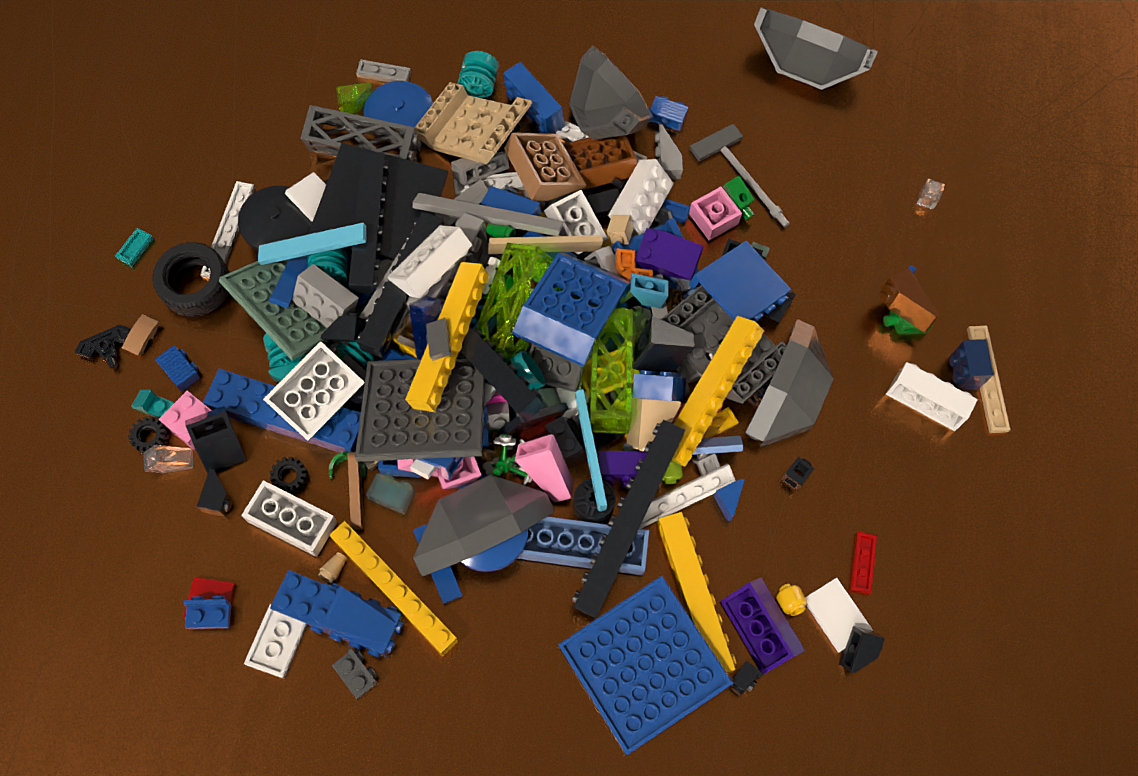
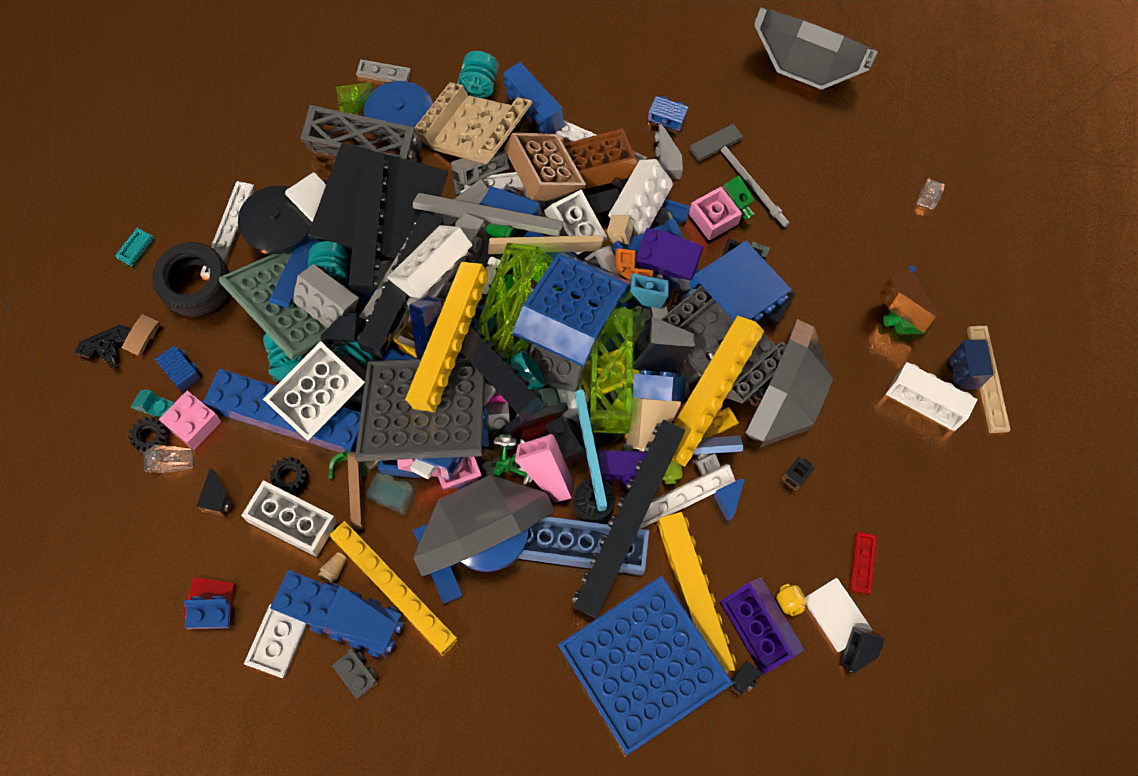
black slope [185,406,246,474] -> none
medium azure tile [258,223,366,265] -> none
dark grey tile [426,318,452,361] -> none
dark grey panel [569,45,653,140] -> none

